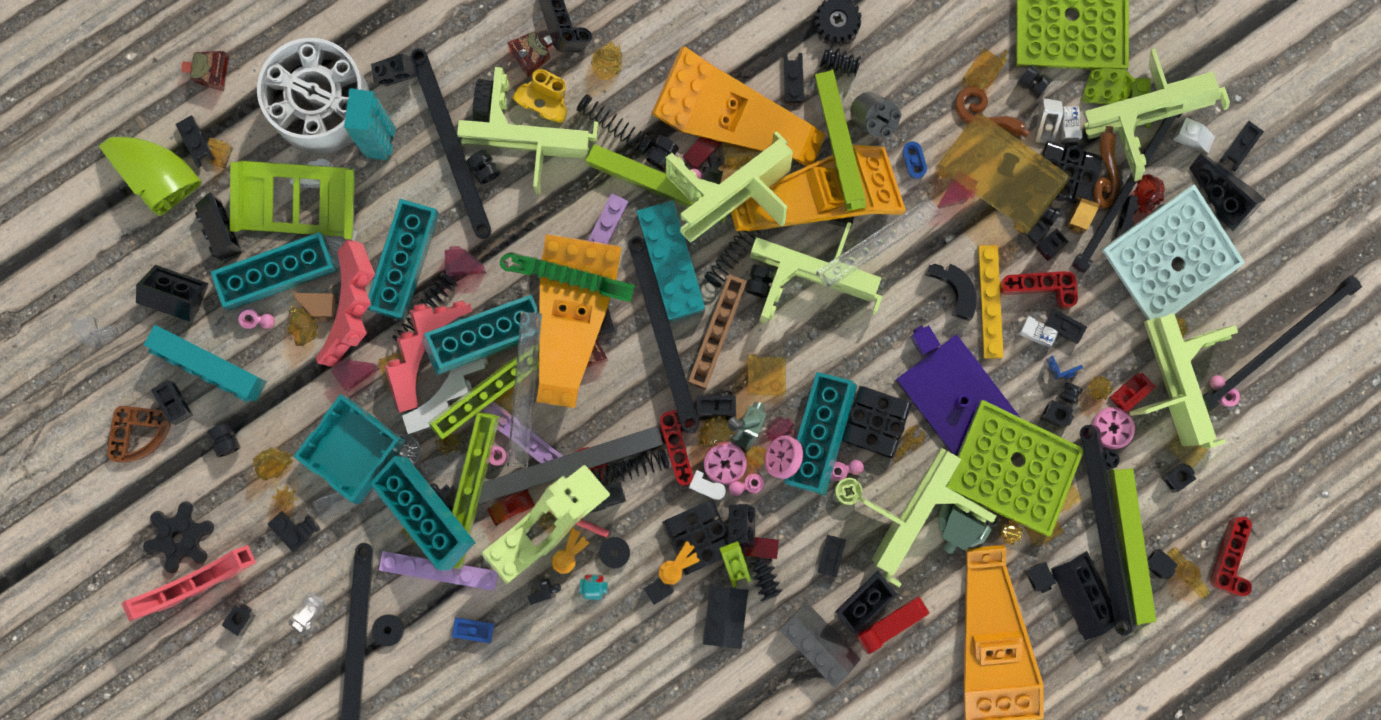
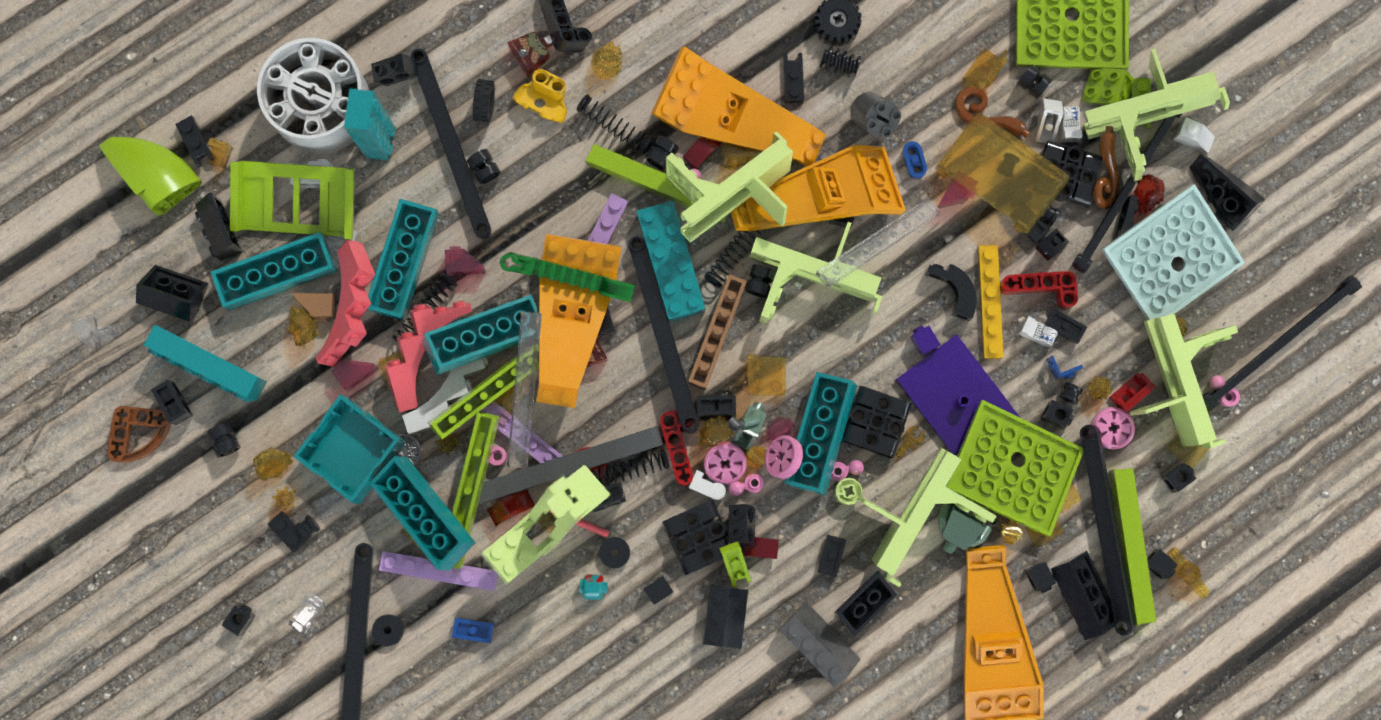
coral arch [121,545,256,622] -> none
black plate [143,501,214,573] -> none
torso [181,51,229,91] -> none
bright pink plate [238,308,275,329] -> none
black piece [430,483,455,511] -> none
yellowish green piece [457,67,599,195] -> none
black piece [528,576,561,605] -> none
light orange piece [551,528,589,574] -> none
light orange piece [658,541,700,585] -> none
black plate [701,154,724,184] -> none
black piece [748,558,783,602] -> none
lime tile [815,70,866,211] -> none
red beam [856,596,930,654] -> none
slope [1065,198,1100,234] -> none
black wheel [1103,450,1120,470] -> none
red beam [1210,517,1252,596] -> none
black hinge [1219,121,1264,172] -> none

